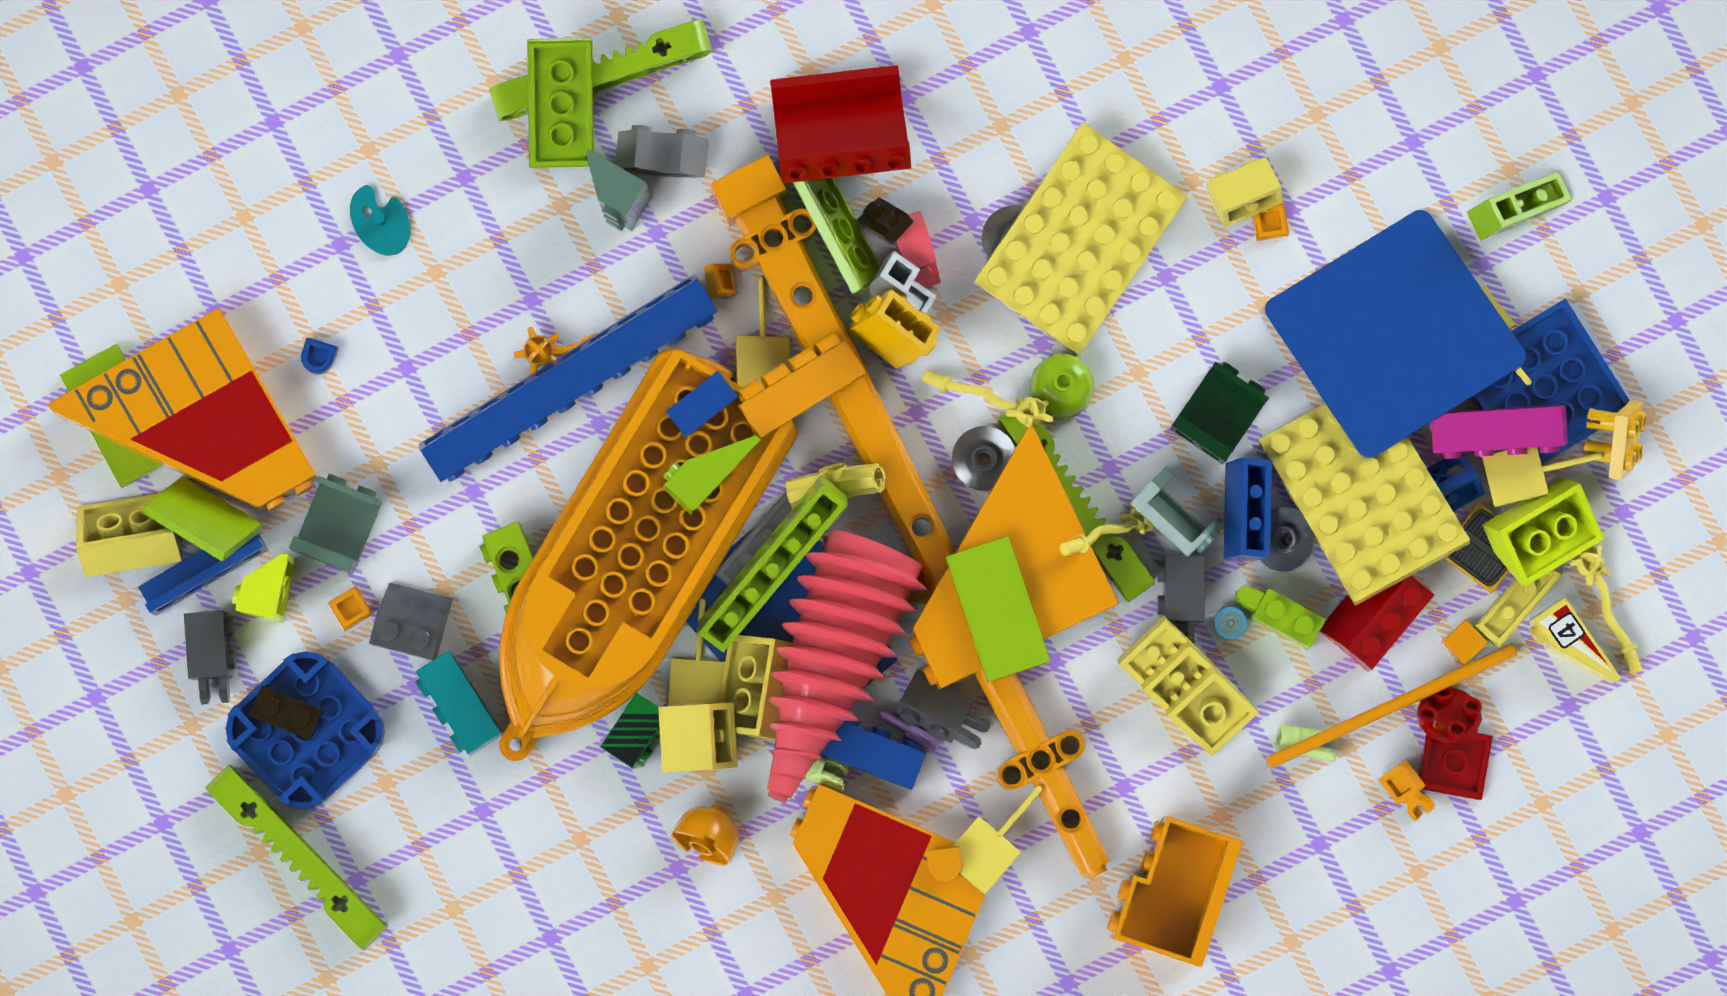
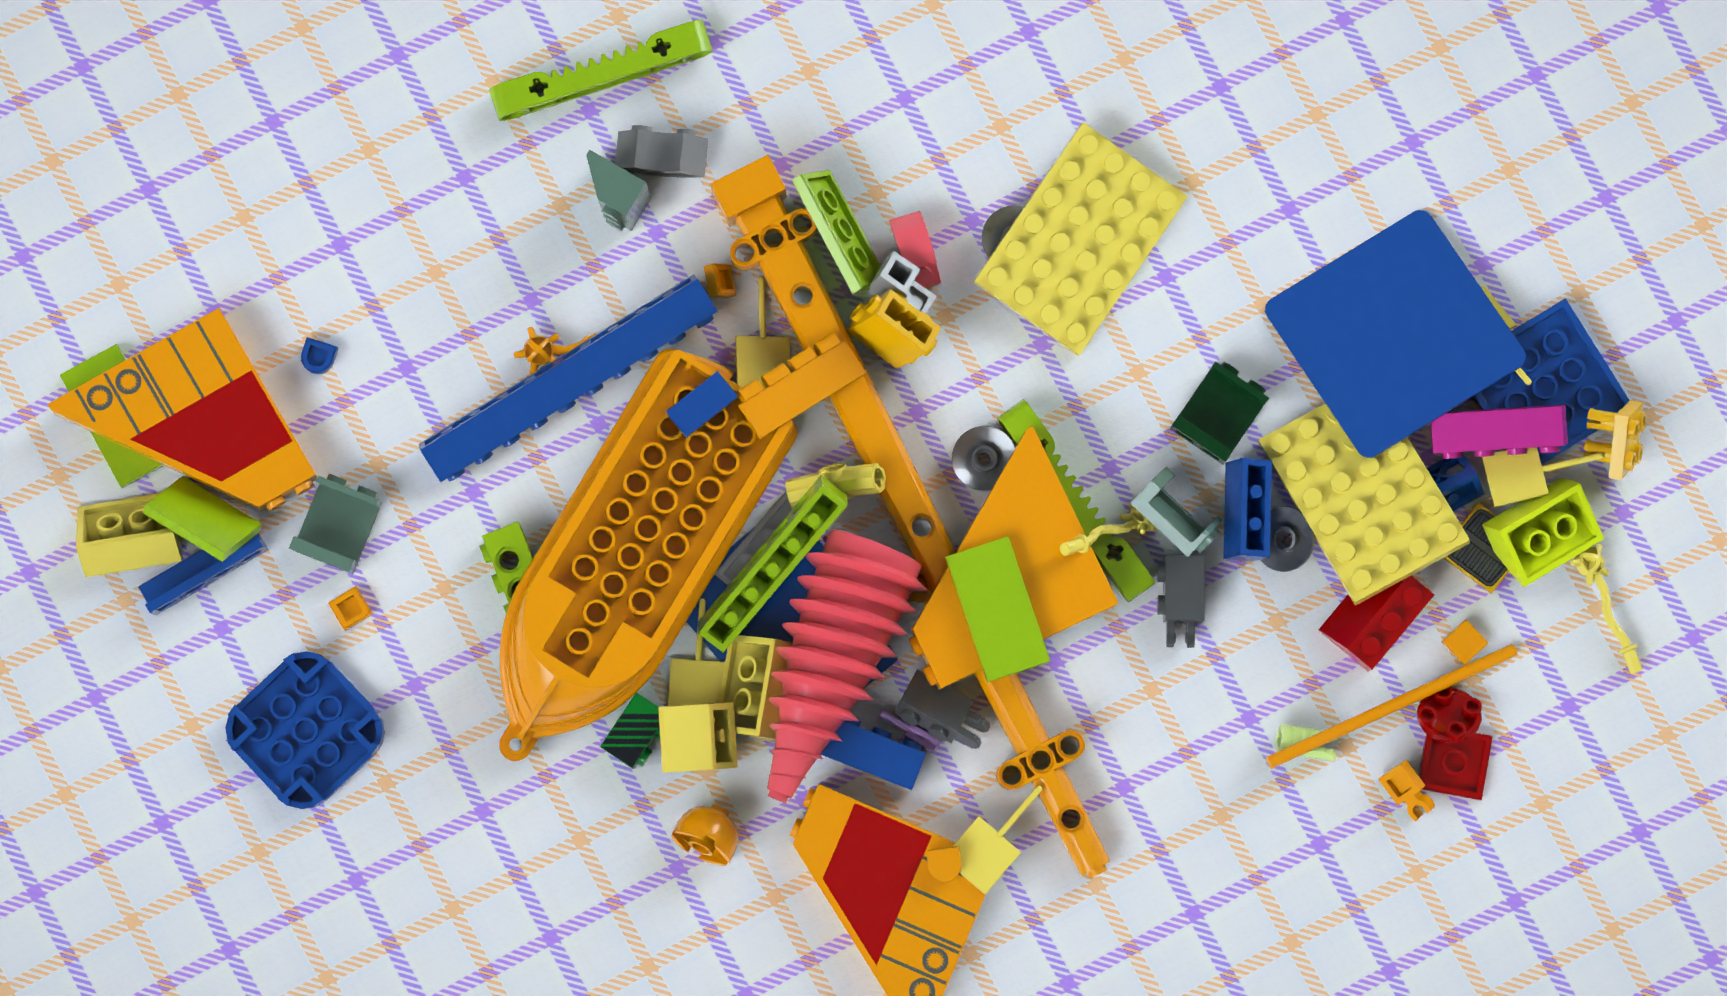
dark grey hinge [184,610,237,705] -> none
lime gear [205,764,388,950] -> none
neon yellow slope [232,553,297,623] -> none
dark brown plate [249,685,324,740] -> none
teal piece [350,185,410,256] -> none
flat silver slope [369,583,453,661] -> none
teal brick [415,650,503,755] -> none
lime tile [527,38,594,168] -> none
lime slope [662,435,761,515] -> none
red panel [770,65,912,184] -> none
yellowish green hinge [803,754,851,792] -> none
dark brown plate [857,197,914,245] -> none
light yellow piece [922,370,1053,428] -> none
lime cylinder [1030,354,1094,418] -> none
light orange piece [1107,816,1243,967] -> none
light yellow slope [1117,615,1259,756] -> none
light yellow brick [1206,157,1283,228] -> none
medium azure tile [1214,607,1247,640] -> none
lime hinge [1234,585,1326,650] -> none
light orange tile [1252,203,1289,242] -> none
lime slope [1467,172,1572,241] -> none
light yellow tile [1474,569,1563,648] -> none
slope [1528,597,1621,684] -> none

